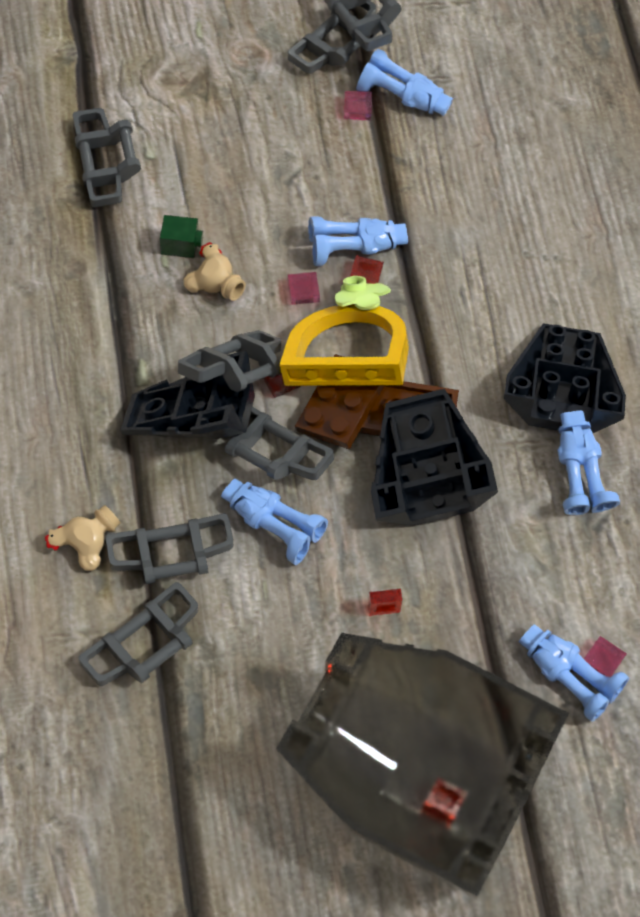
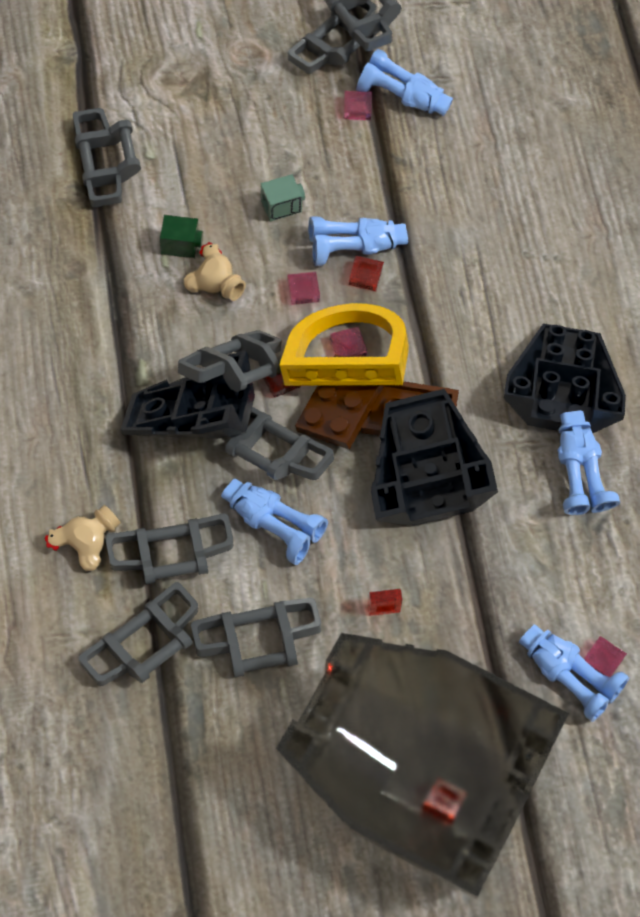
yellowish green plate [335,276,391,310] -> none
none -> dark grey bar [191,598,321,678]
none -> sand green brick [260,174,305,222]
none -> clear pink plate [330,327,367,357]

